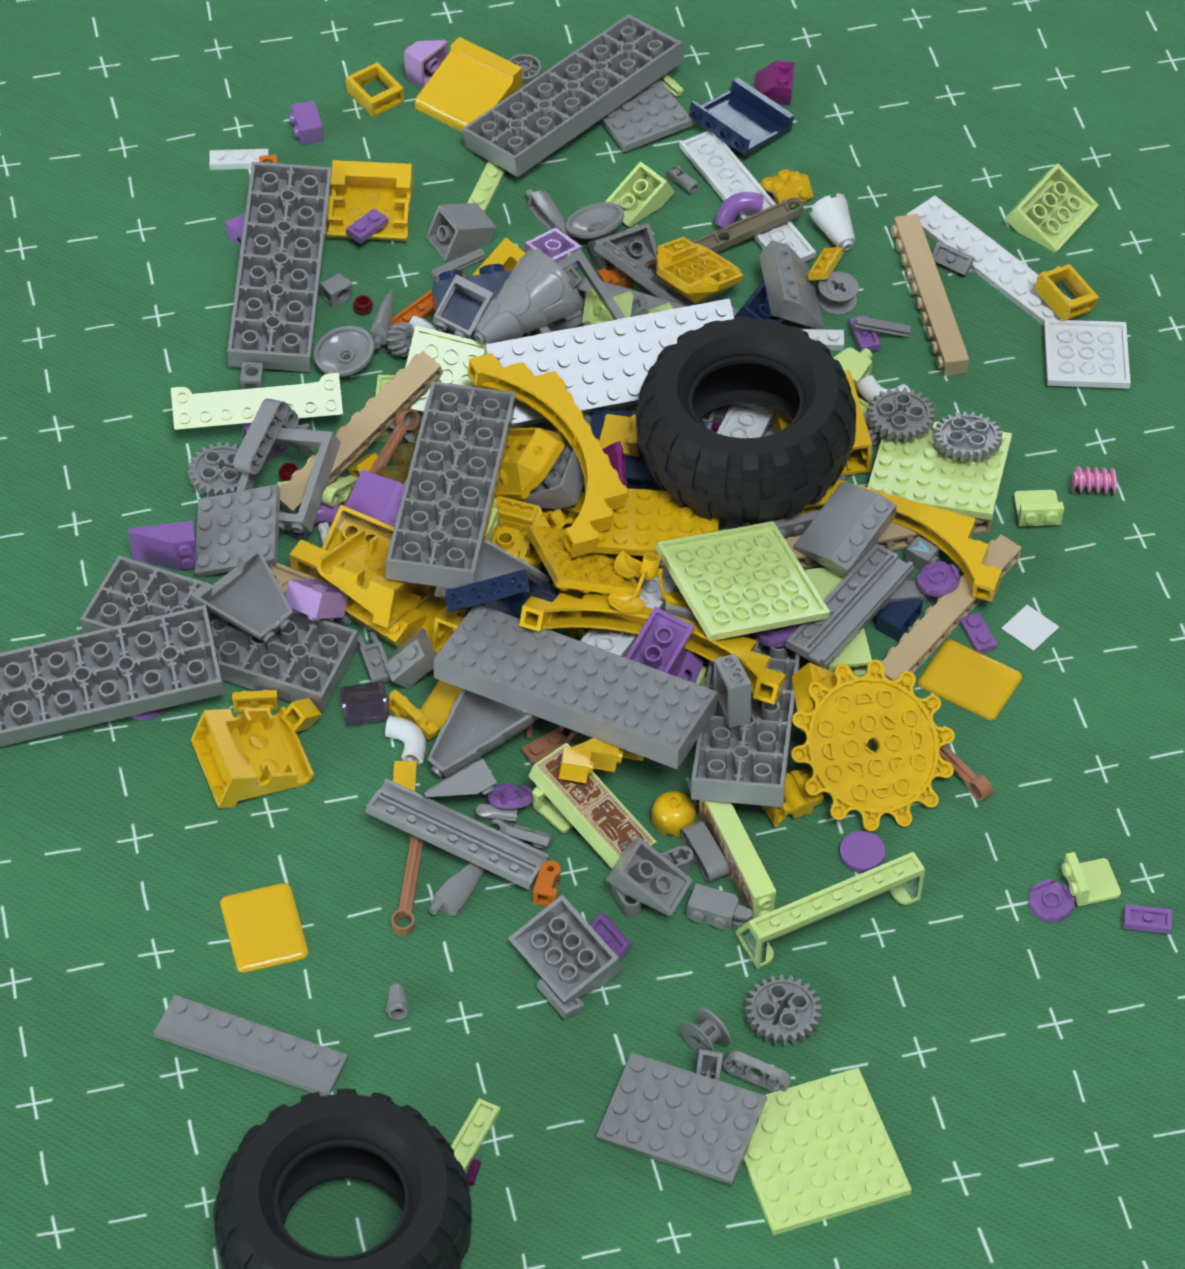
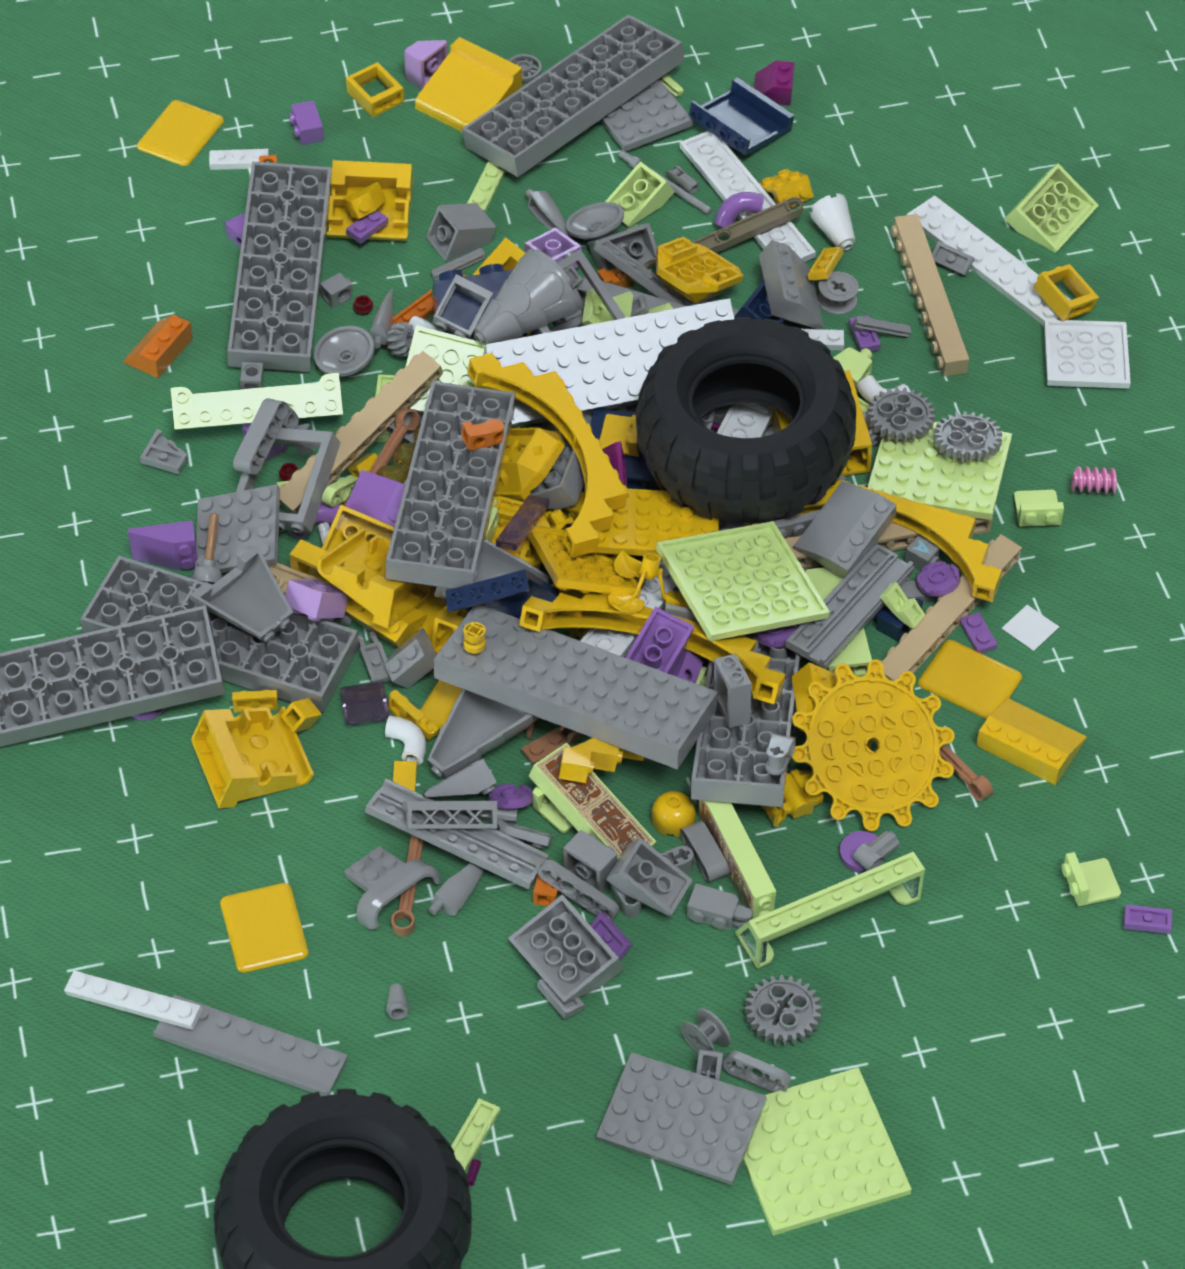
light grey gear [188,442,242,497] -> none
medium lavender tile [1028,880,1075,923] -> none
none -> white plate [64,971,202,1030]
none -> orange slope [124,314,193,378]
none -> yellow piece [137,100,224,166]
none -> light grey wing [140,429,188,474]
none -> piece [189,513,222,584]
none -> yellow slope [343,181,386,219]
none -> light grey piece [344,846,441,929]
none -> light grey fence [402,801,497,829]
none -> orange leg [461,419,504,451]
none -> yellow wheel [463,622,486,654]
none -> tile [496,495,550,551]
none -> light grey beam [538,860,619,921]
none -> light grey brick [564,830,617,893]
none -> light grey bar [619,150,712,215]
none -> light grey piece [765,733,796,775]
none -> light grey piece [853,831,900,871]
none -> yellowish green slope [880,582,925,629]
none -> yellow slope [976,698,1087,785]

